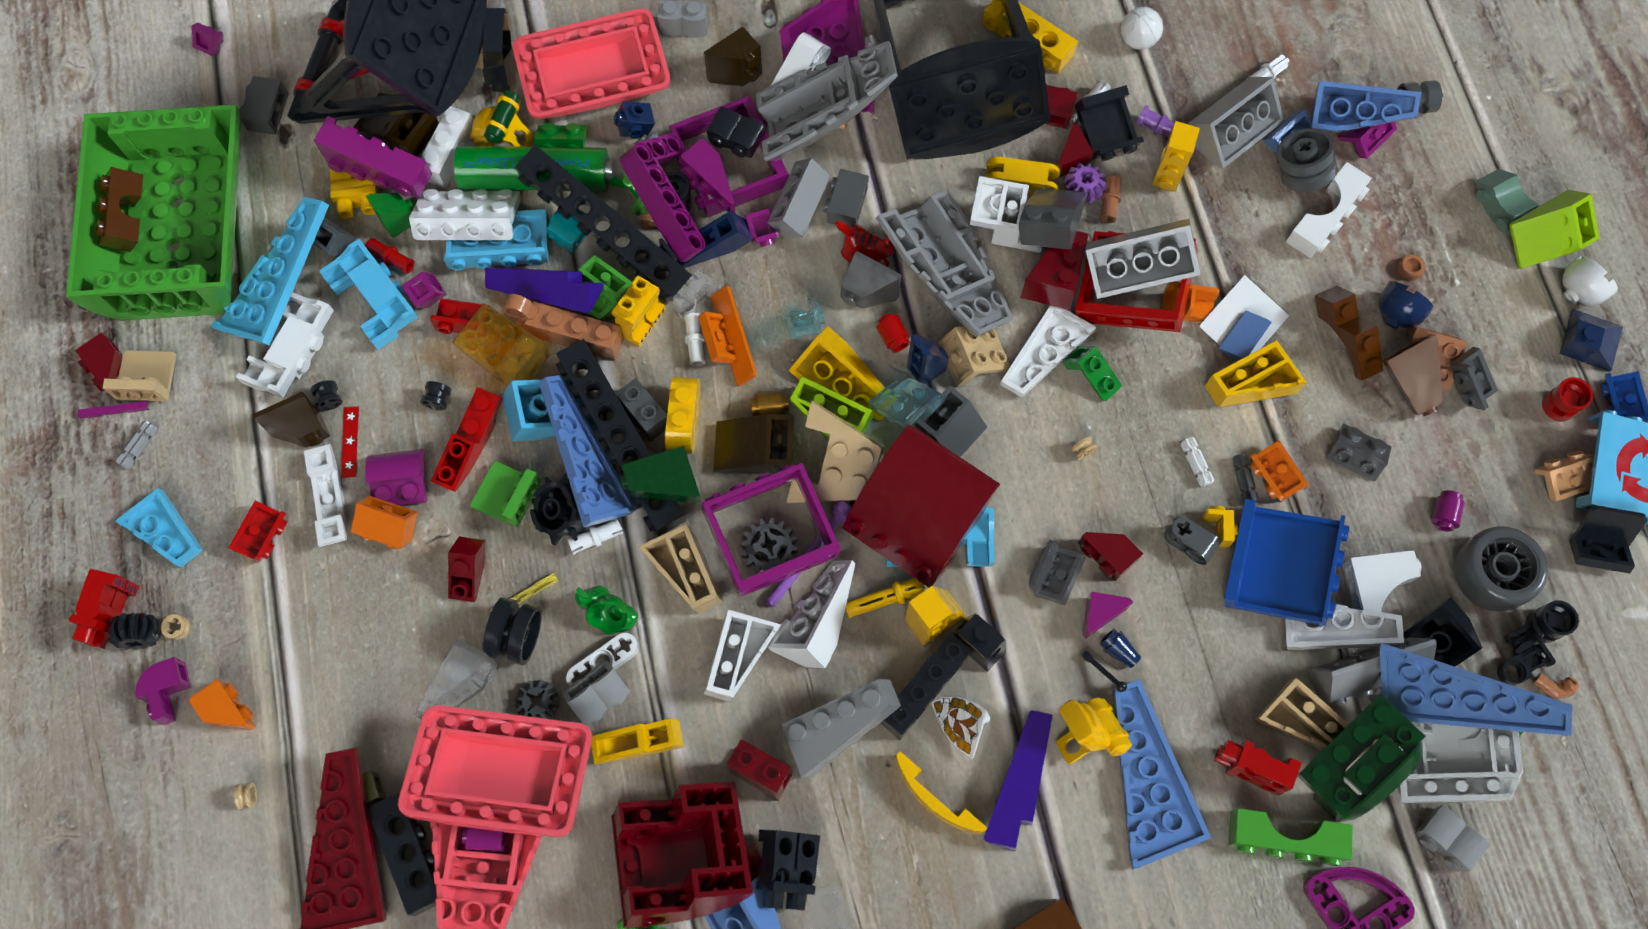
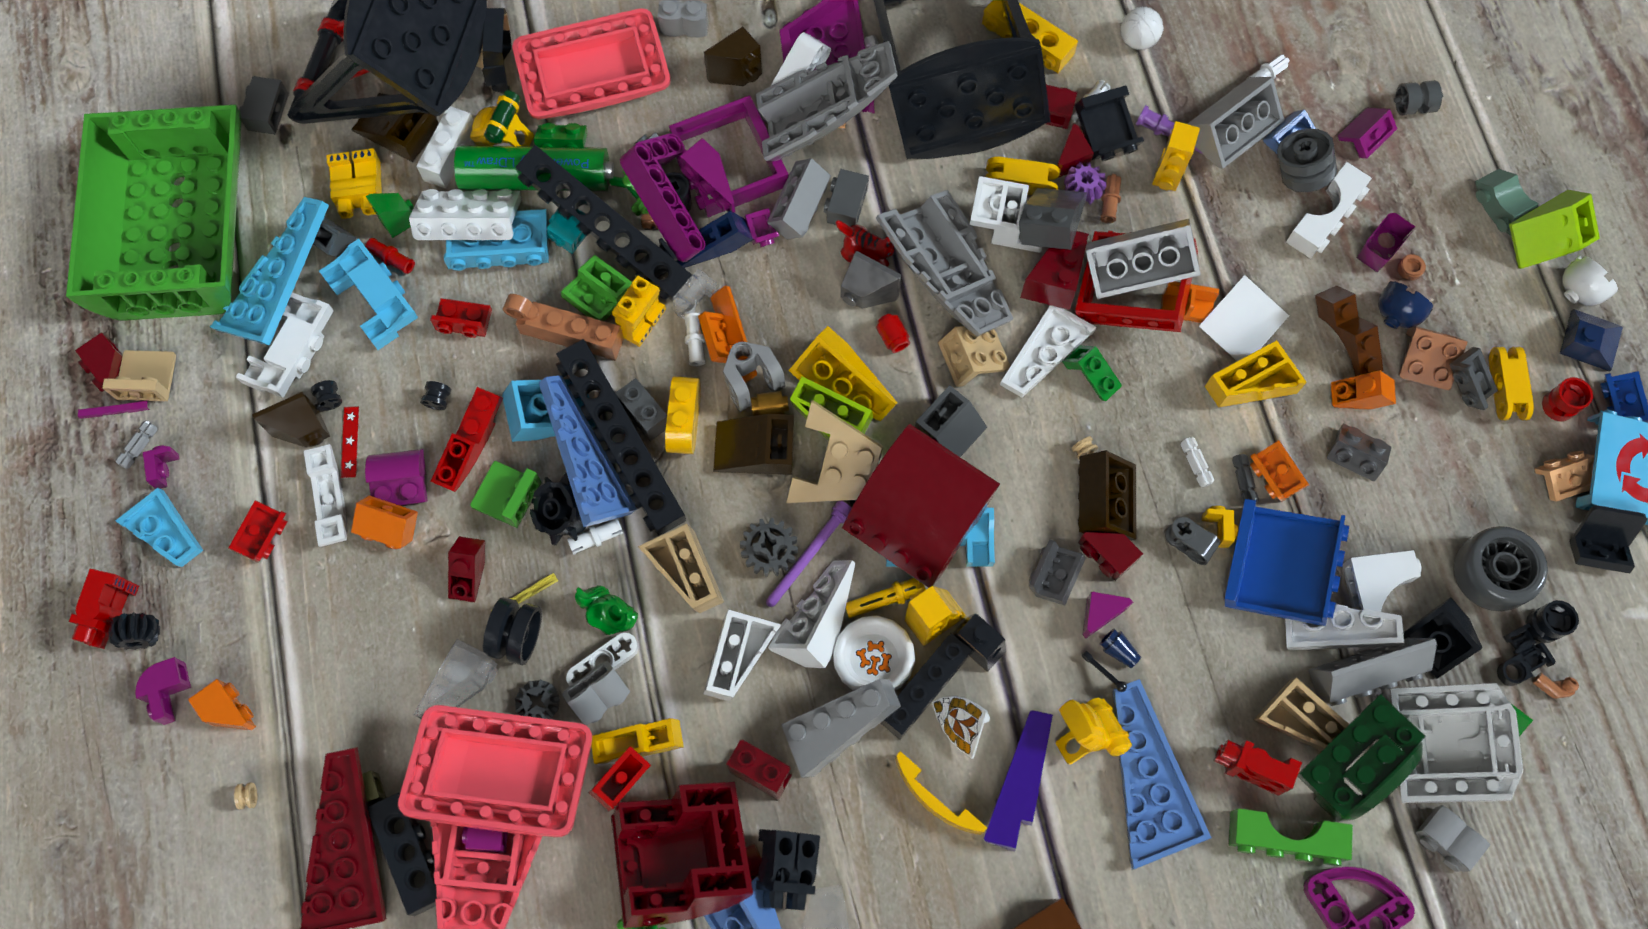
reddish brown arch [95,167,143,252] -> none
tan bush [161,614,190,640] -> none
magenta tile [191,23,223,56] -> none
magenta wedge [314,116,432,198] -> none
magenta brick [402,271,447,309] -> none
clear yellow slope [452,303,550,386] -> none
dark purple wedge [485,268,604,313] -> none
dark blue brick [614,101,655,138] -> none
dark green slope [619,446,701,504] -> none
magenta window [701,463,842,598] -> none
black brick [706,107,765,158] -> none
clear light blue bracket [784,296,825,338] -> none
clear light blue slope [869,376,946,427] -> none
dark blue slope [907,334,949,387] -> none
medium blue slope [1218,310,1272,362] -> none
medium blue wedge [1311,81,1421,132] -> none
medium blue wing [1380,643,1572,736] -> none
reddish brown slope [1382,334,1443,417] -> none
magenta brick [1432,490,1465,532] -> none
none -> magenta bracket [143,445,179,489]
none -> red slope [589,746,651,812]
none -> light grey piece [723,342,786,412]
none -> white piece [833,616,915,691]
none -> dark brown slope [1078,450,1137,541]
none -> orange slope [1331,370,1396,409]
none -> magenta piece [1356,213,1416,272]
none -> yellow piece [1489,347,1534,420]

